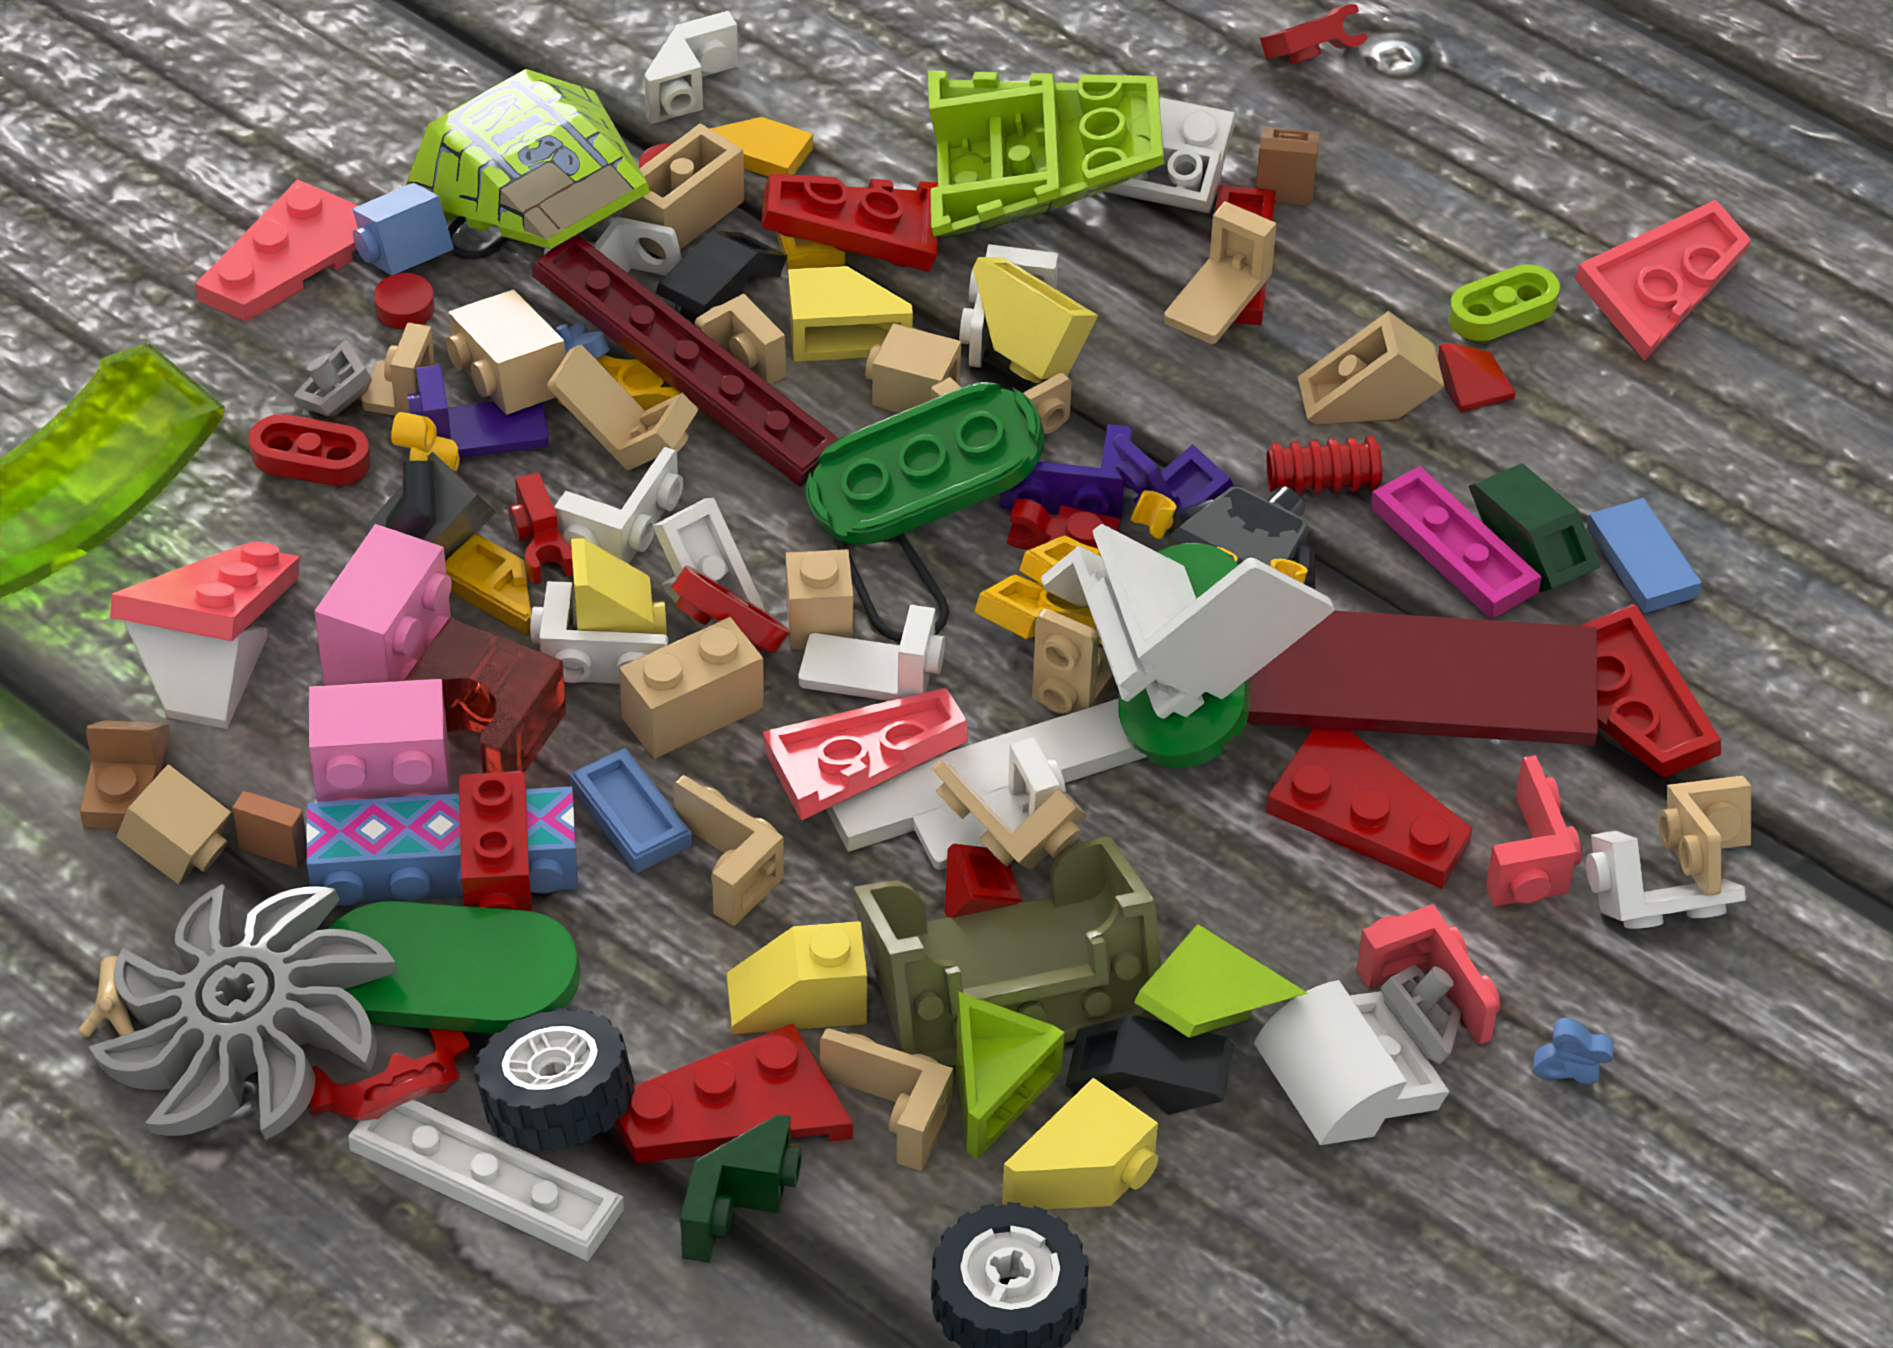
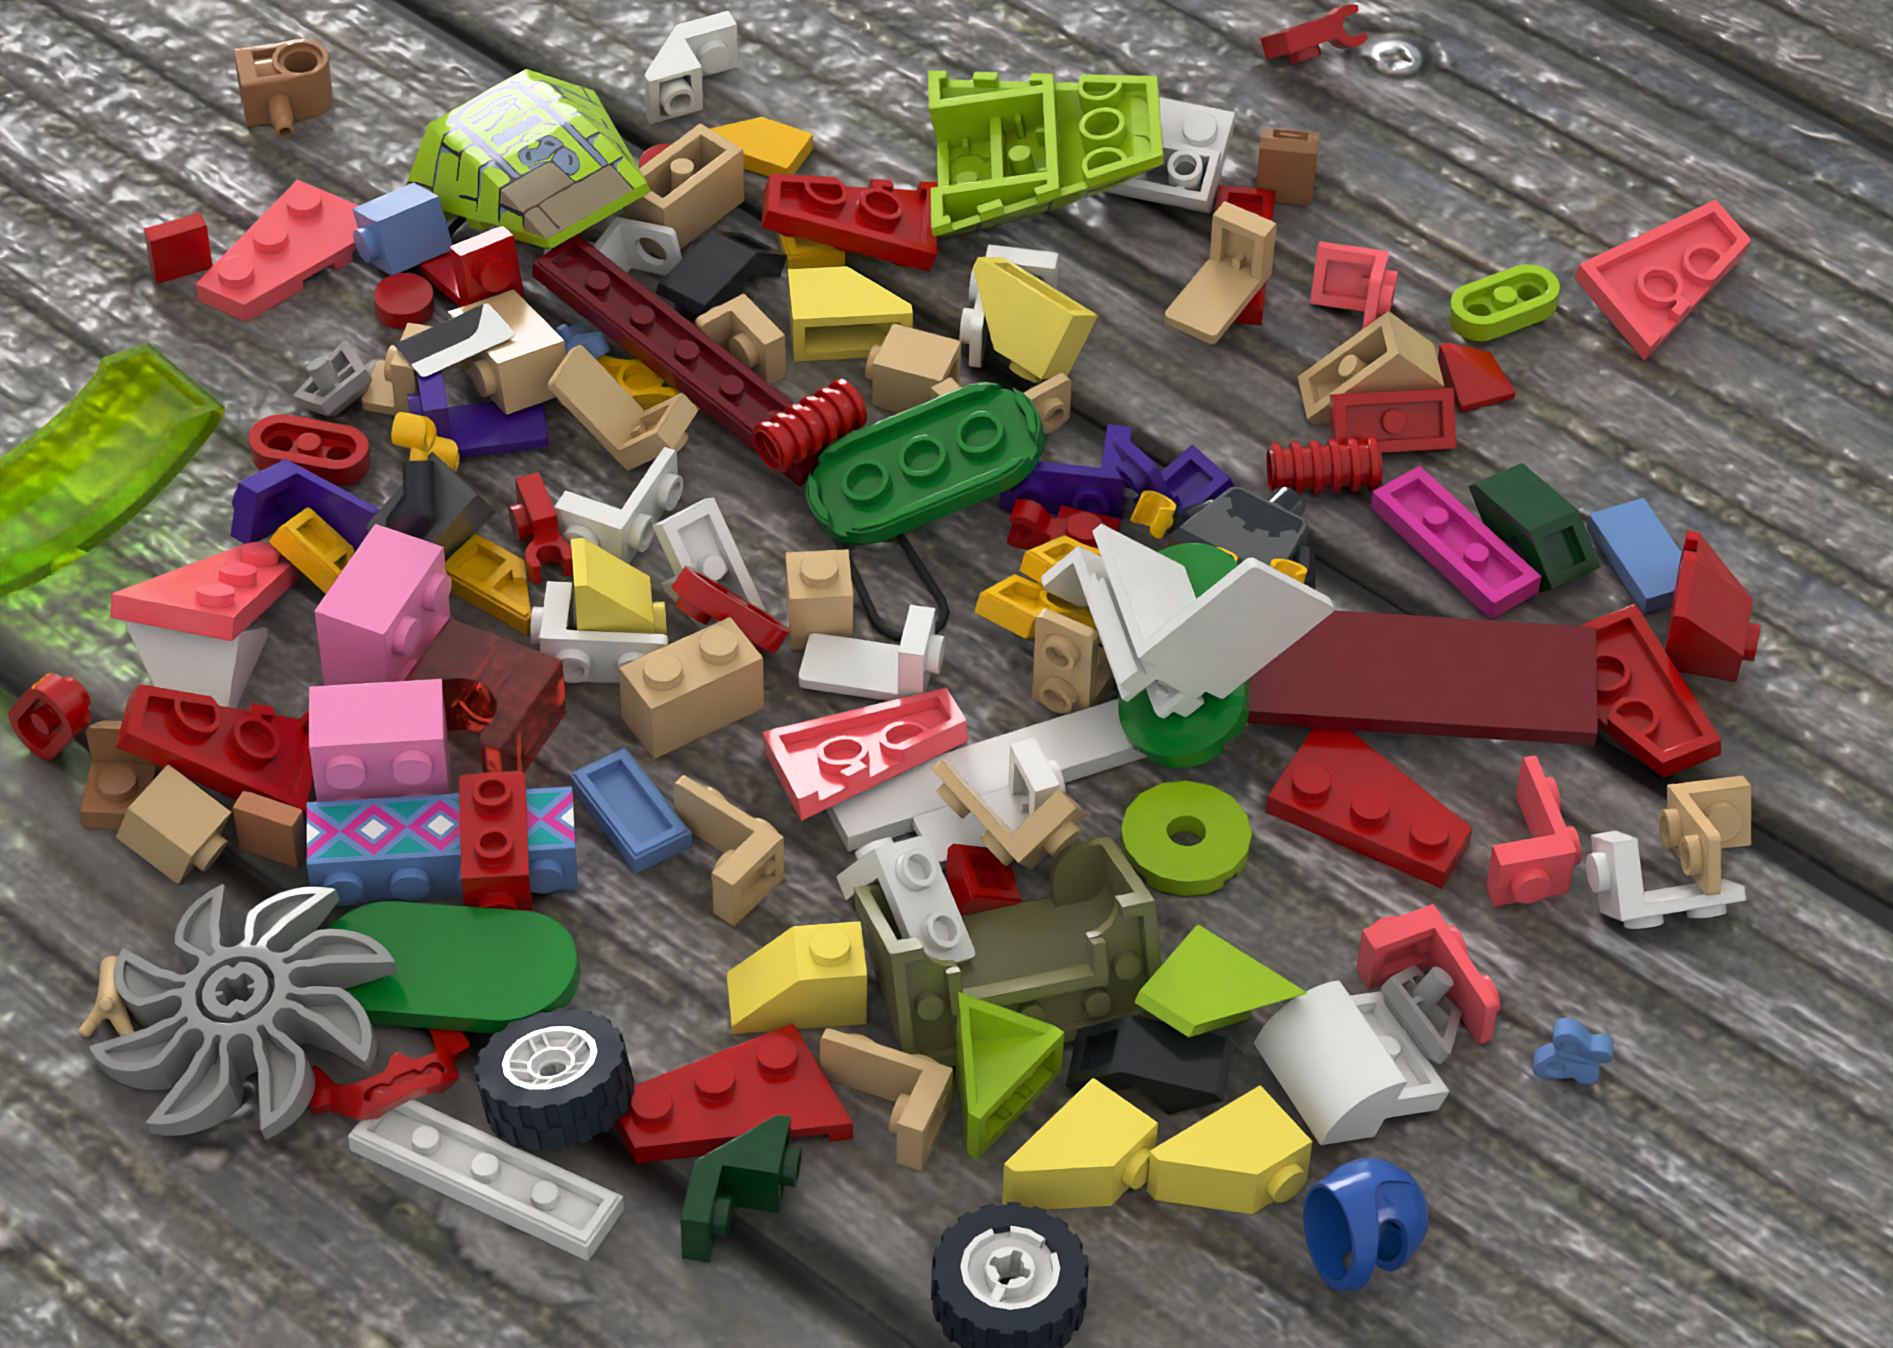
none -> red plate [8,673,91,760]
none -> red wing [116,684,313,814]
none -> red tile [144,212,213,284]
none -> dark purple bracket [230,459,380,552]
none -> medium nougat piece [234,39,333,137]
none -> yellow tile [268,507,355,594]
none -> sticker [395,303,515,377]
none -> red bracket [419,226,525,307]
none -> red piece [753,379,867,473]
none -> white bracket [836,834,976,964]
none -> lime tile [1120,780,1252,896]
none -> light yellow slope [1146,1085,1312,1214]
none -> blue helmet [1303,1157,1428,1291]
none -> coral bracket [1309,241,1398,330]
none -> red plate [1329,388,1456,453]
none -> red slope [1664,530,1761,682]

